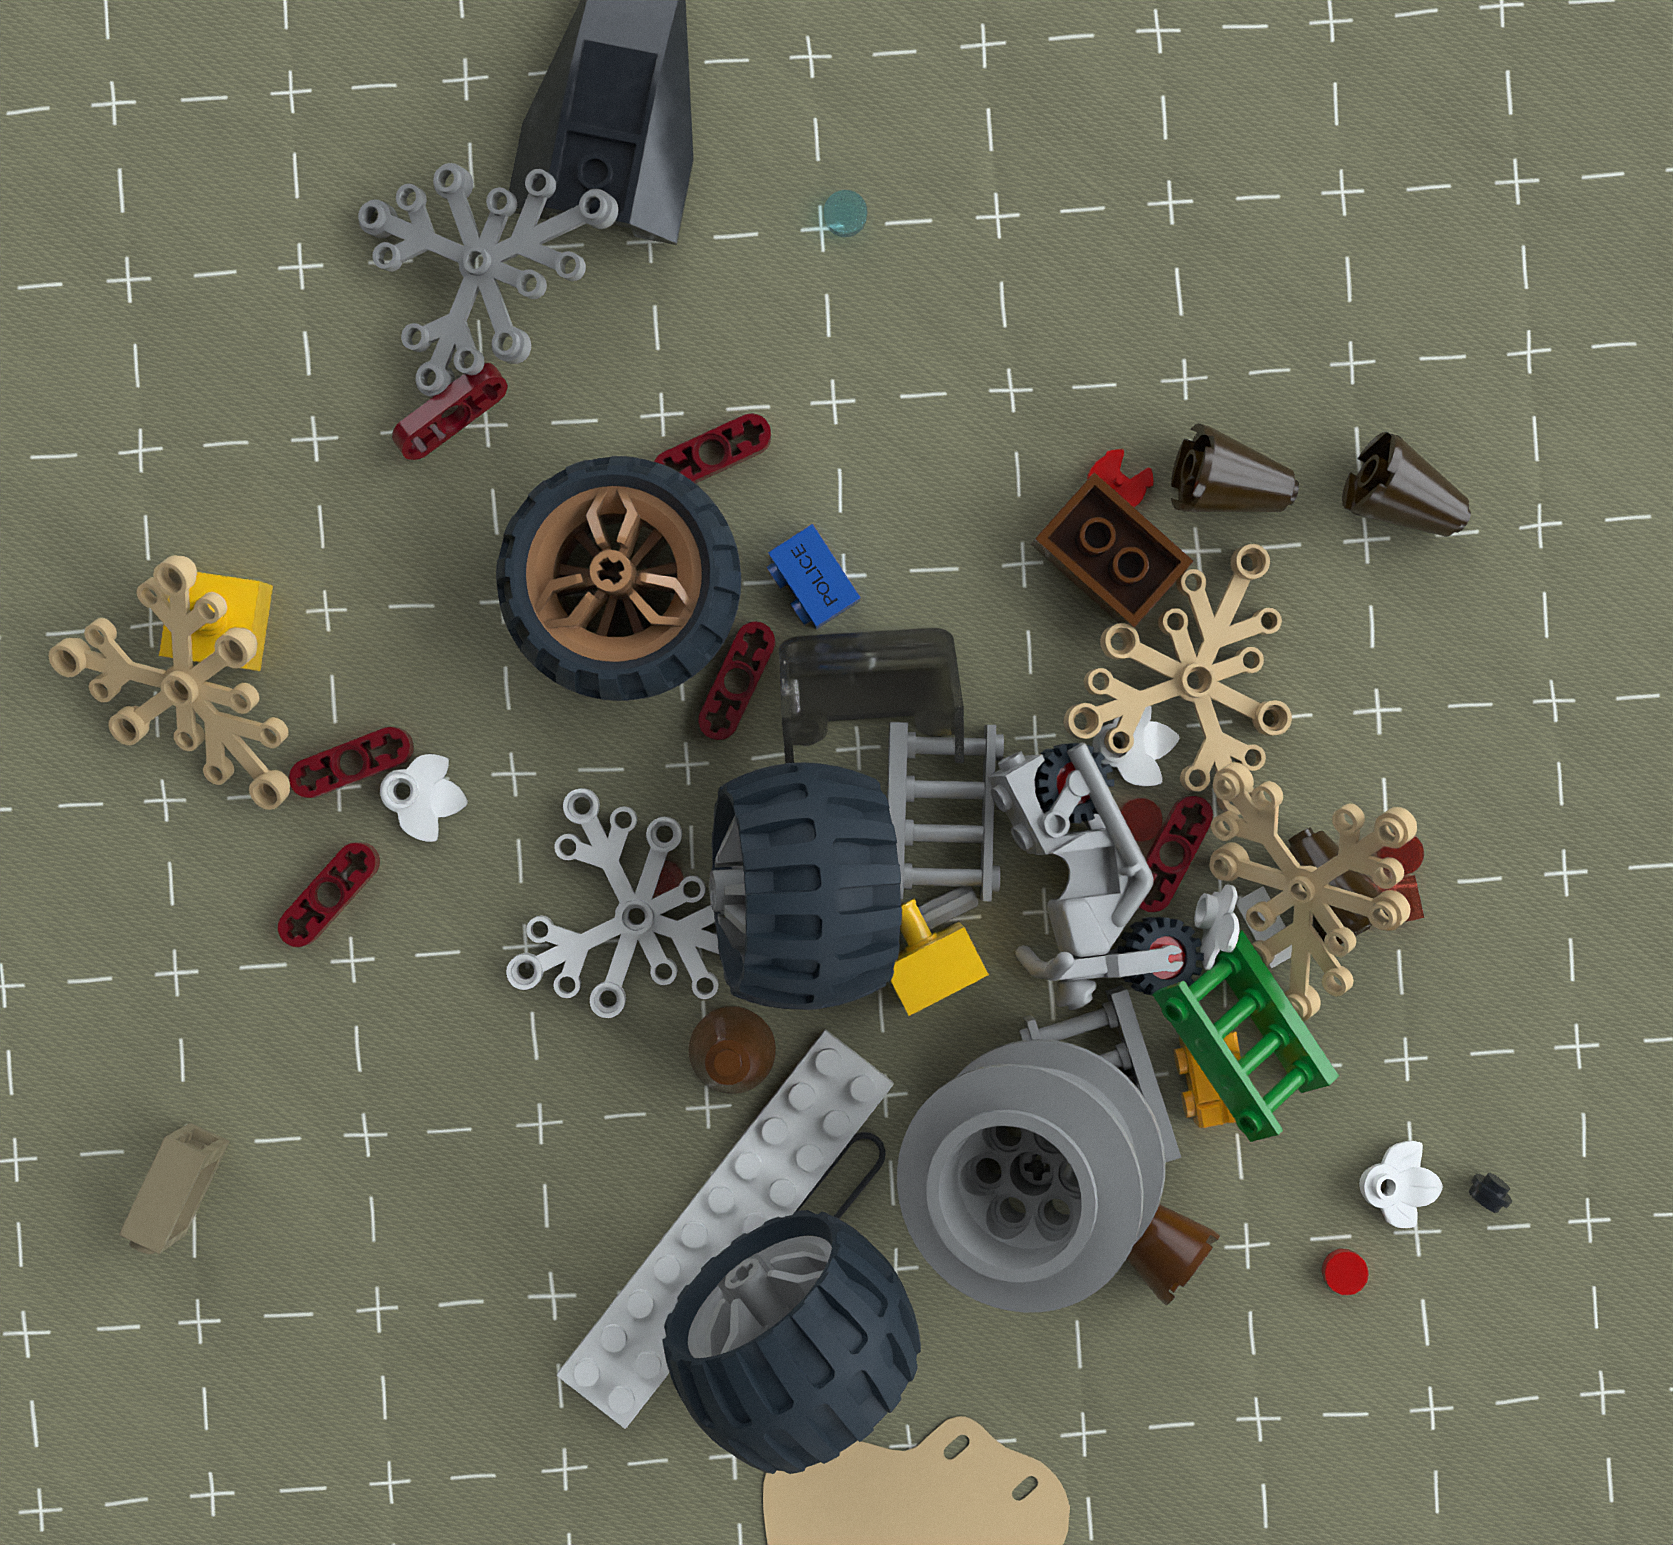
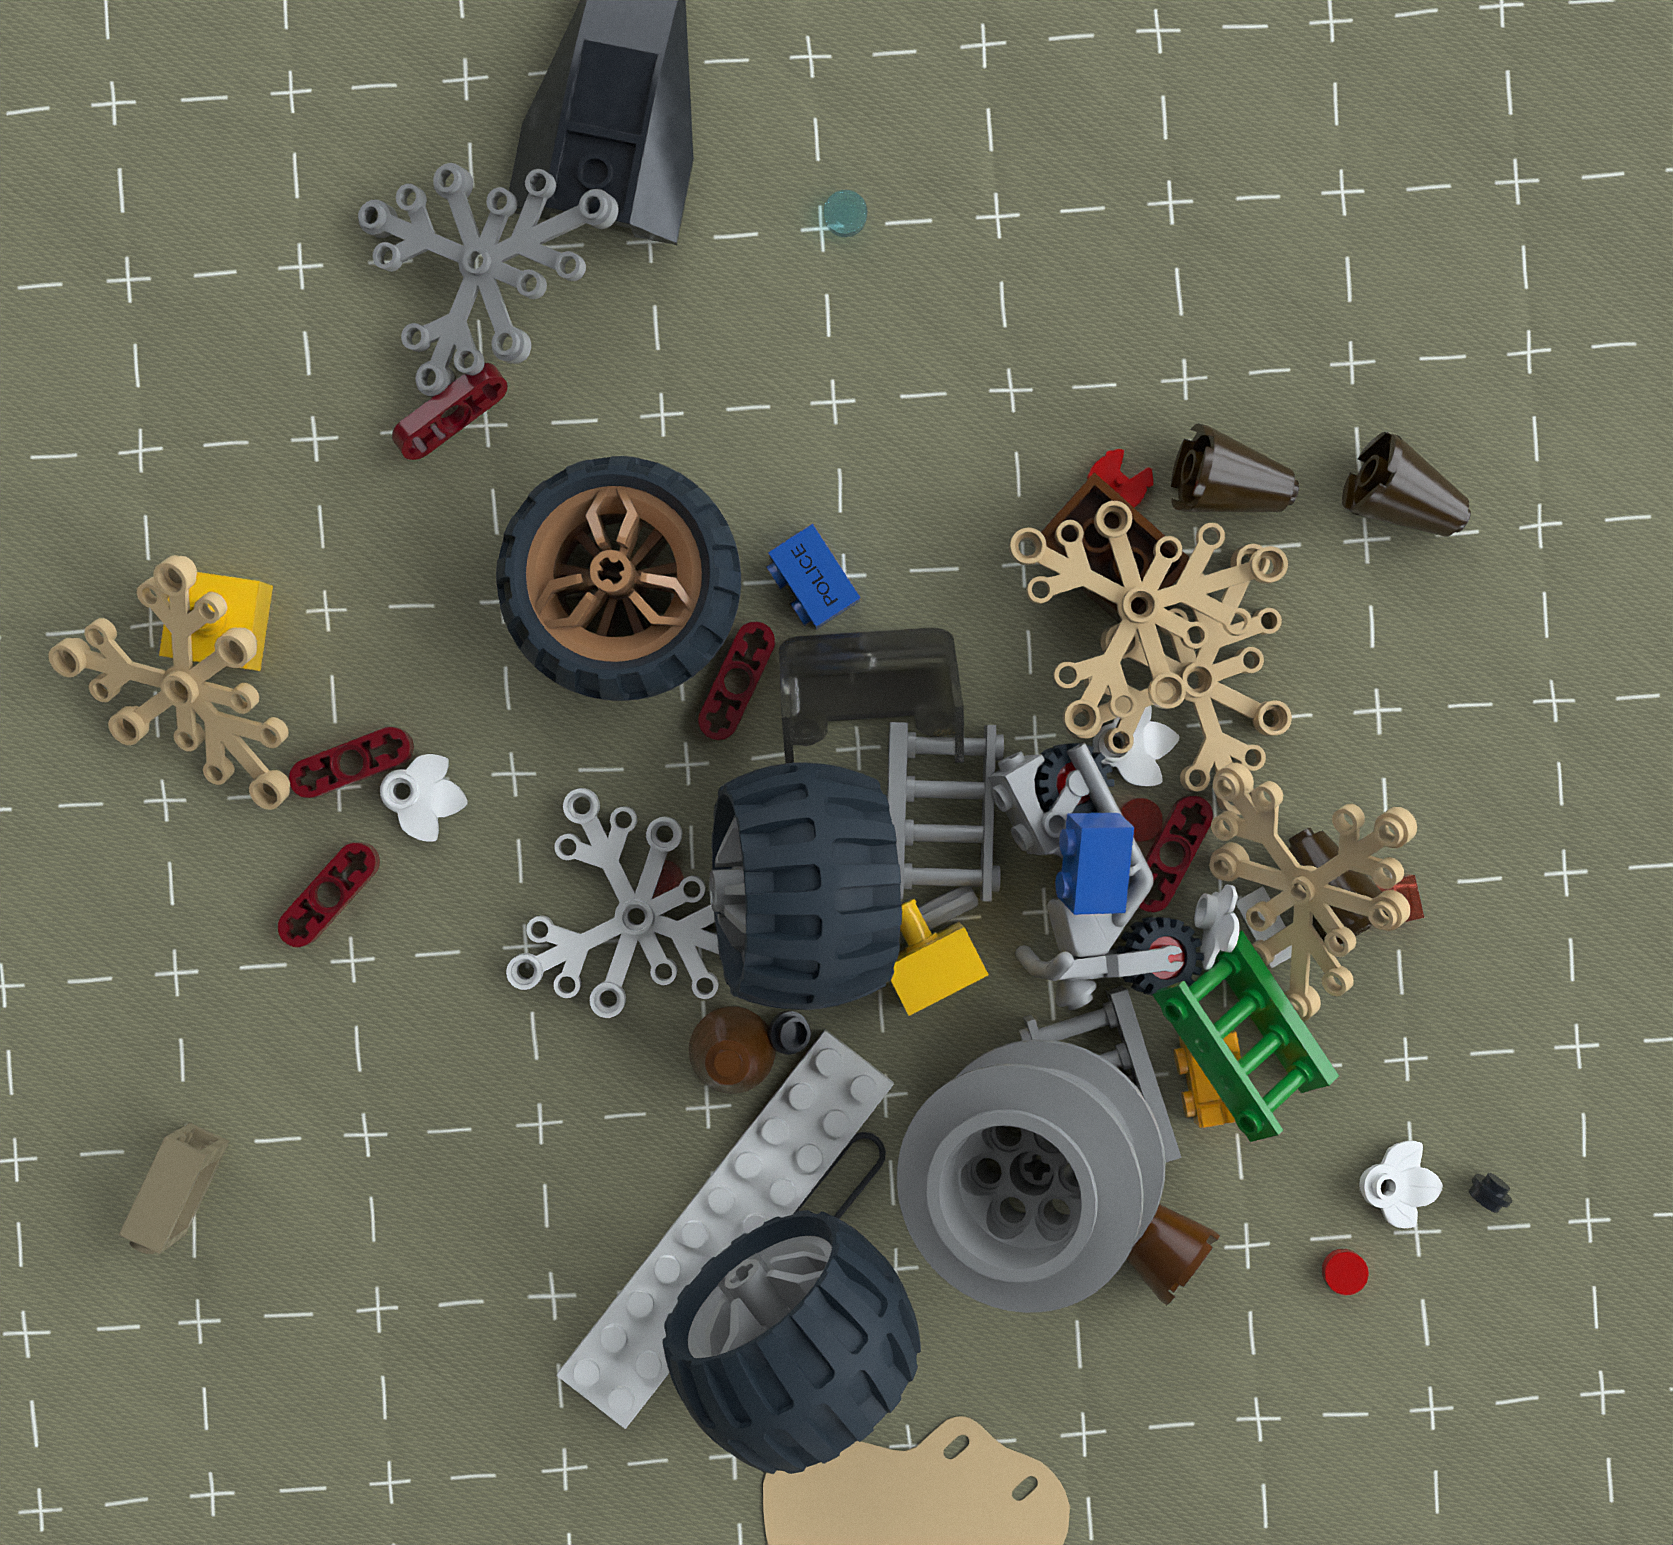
dark red beam [654,413,772,484] -> none
clear red tile [1377,832,1424,875] -> none
none -> black plate [768,1010,811,1055]
none -> tan plant [1009,501,1288,736]
none -> blue brick [1055,813,1134,915]

